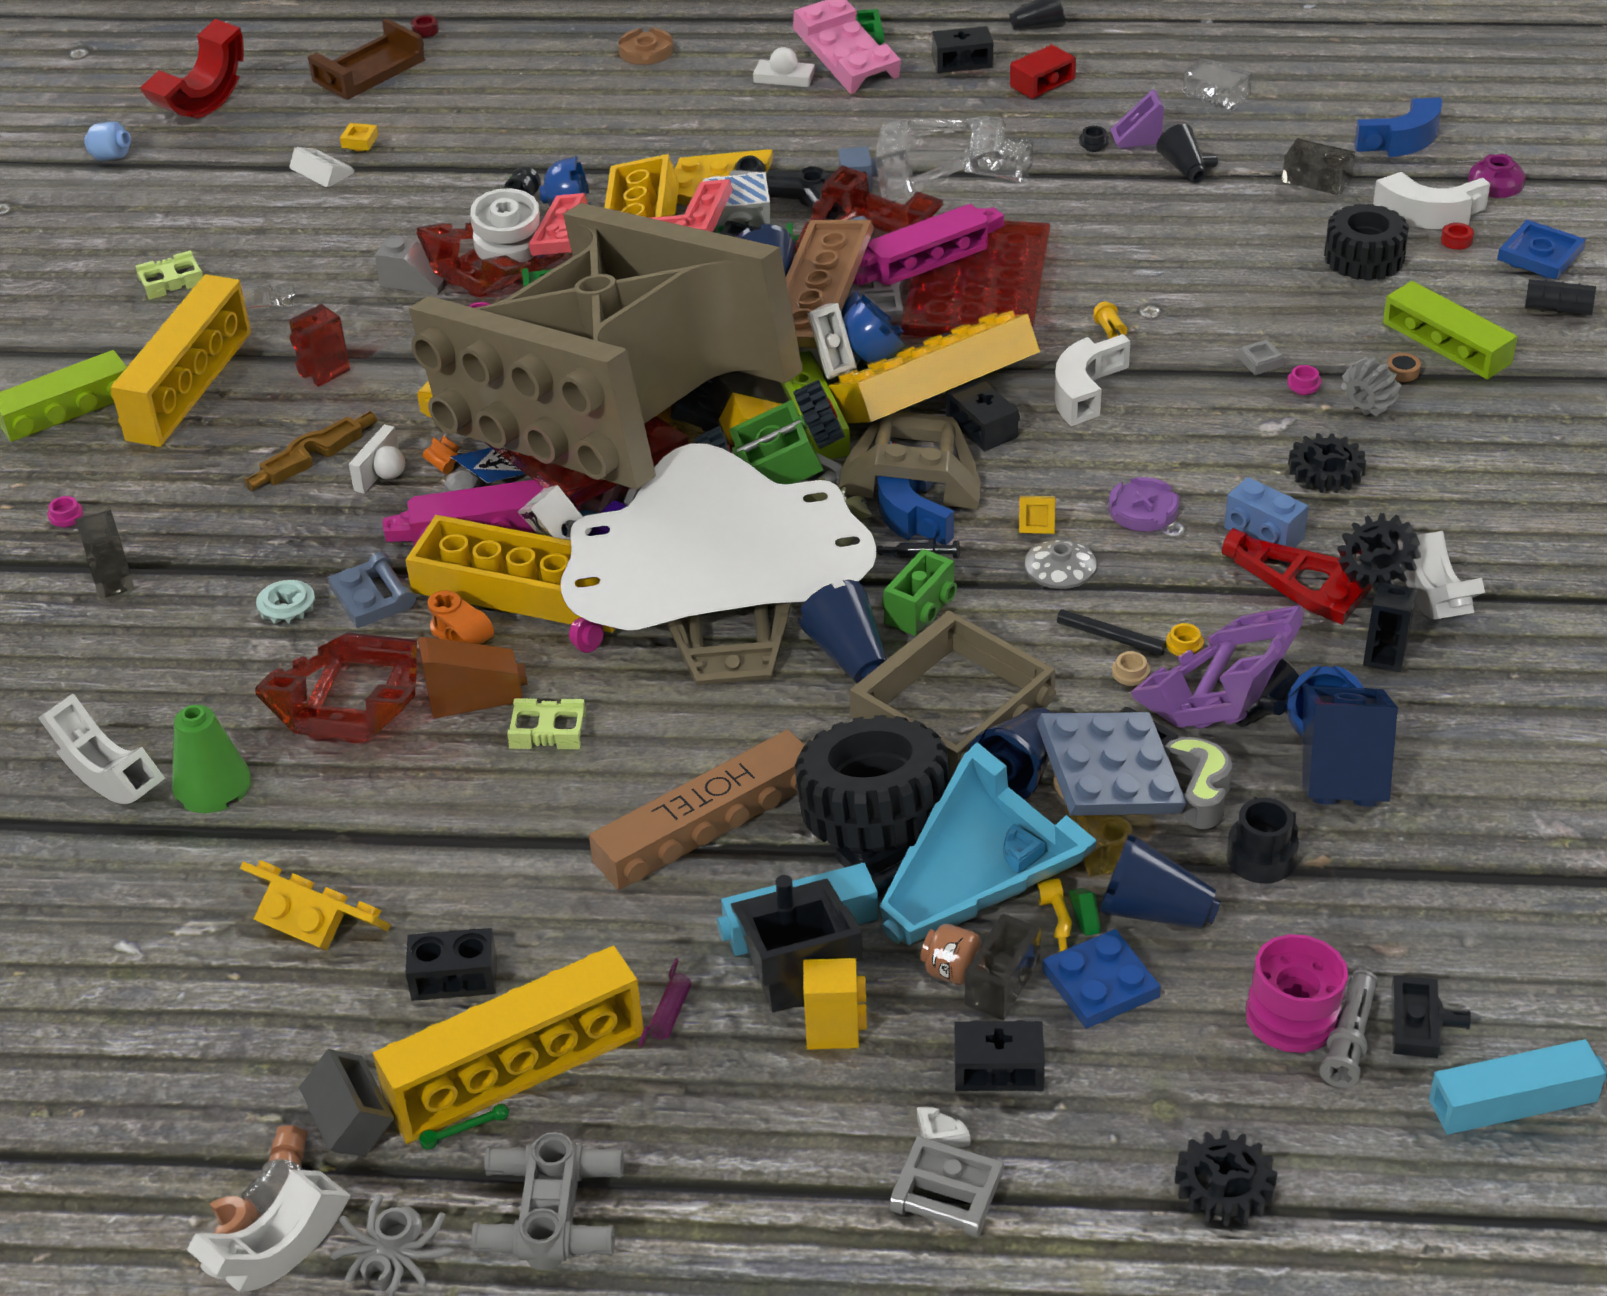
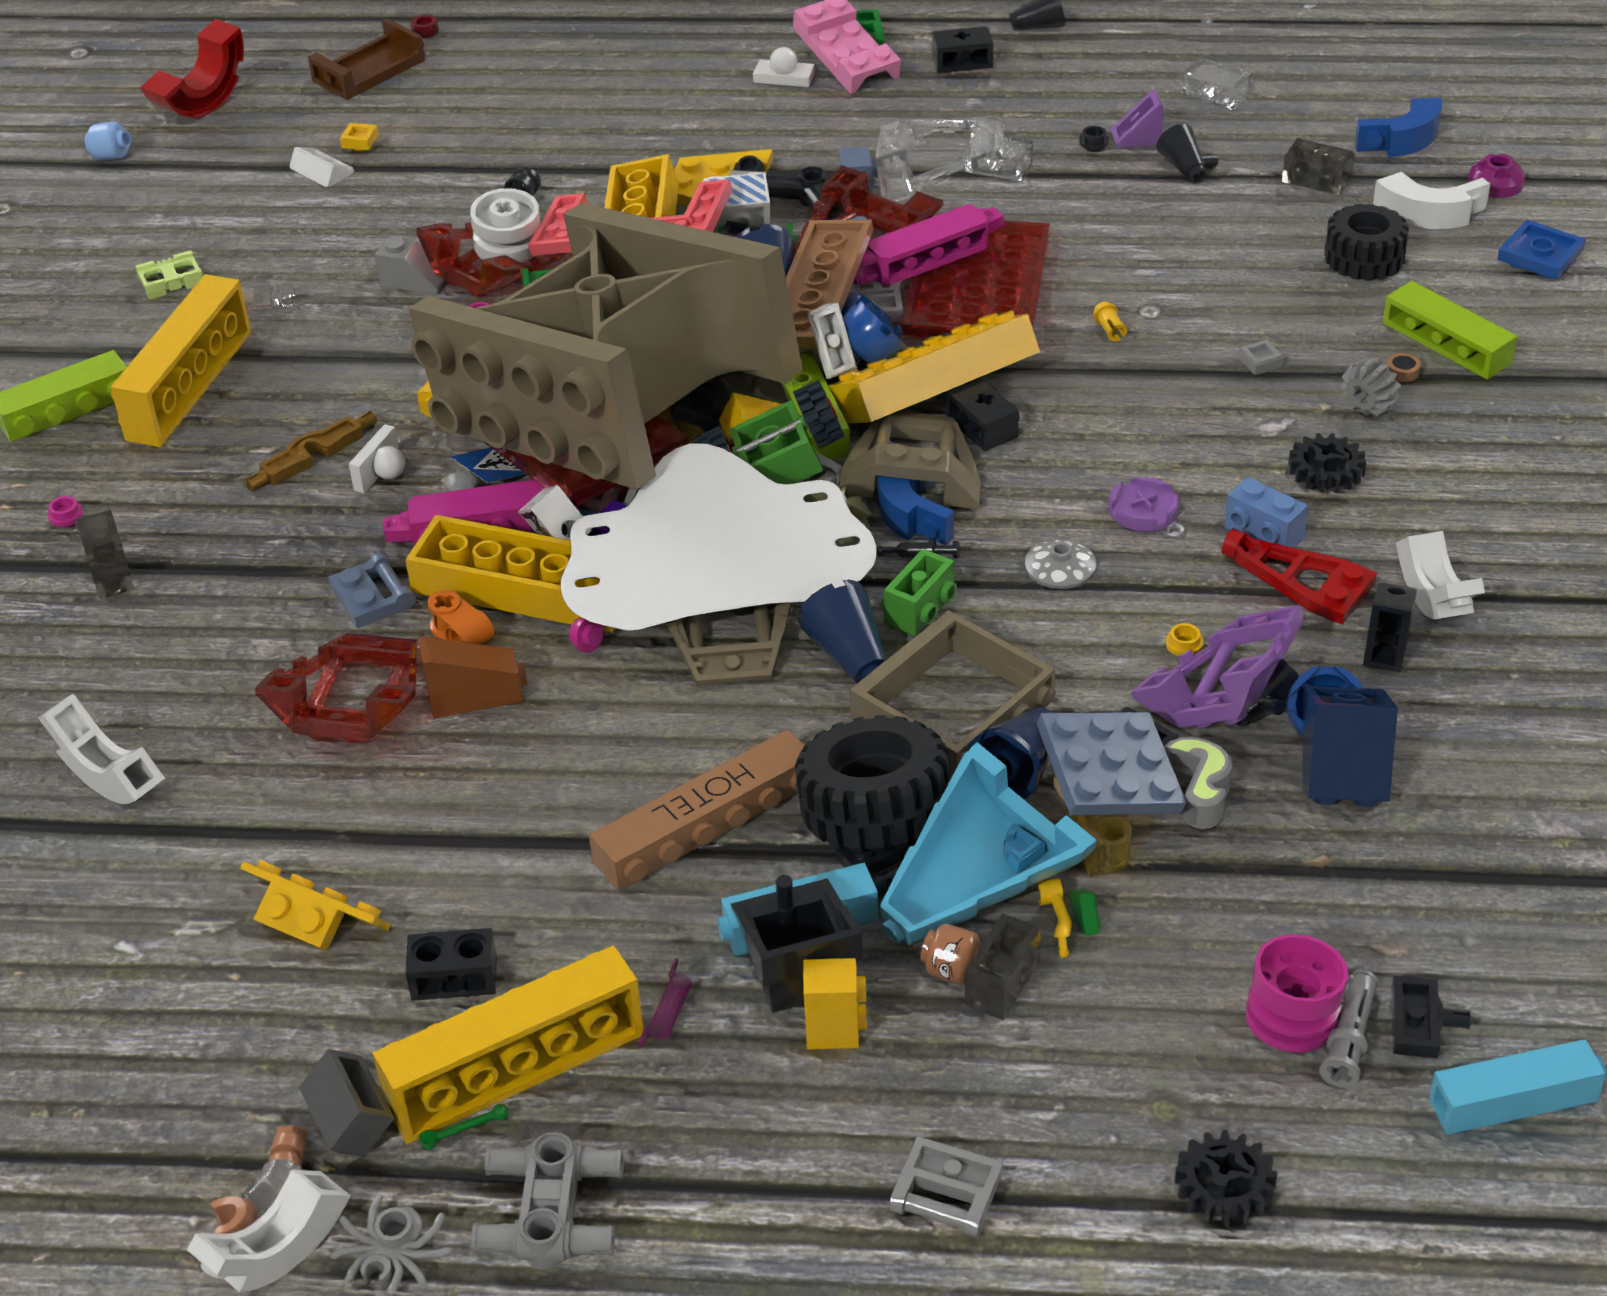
bright green cone [172,705,251,814] -> none
light aqua gear [256,580,316,624] -> none
clear red brick [289,304,350,387] -> none
orange plate [422,435,460,475] -> none
yellowish green piece [507,698,586,749] -> none
blue cylinder [539,156,591,206] -> none
medium nougat tile [618,28,674,65] -> none
white tile [917,1107,970,1148] -> none
black brick [954,1020,1045,1091] -> none
red brick [1010,44,1076,99] -> none
yellow tile [1019,496,1055,534] -> none
blue plate [1042,929,1161,1029] -> none
white arch [1054,334,1130,426] -> none
black bar [1057,609,1166,656] -> none
dark blue cone [1099,834,1221,929] -> none
tan plate [1112,651,1150,686] -> none
black piece [1226,797,1299,884] -> none
dark pink plate [1287,365,1322,395] -> none
black gear [1337,513,1421,592] -> none
red tile [1441,222,1474,250] -> none
black axle [1525,279,1596,315] -> none

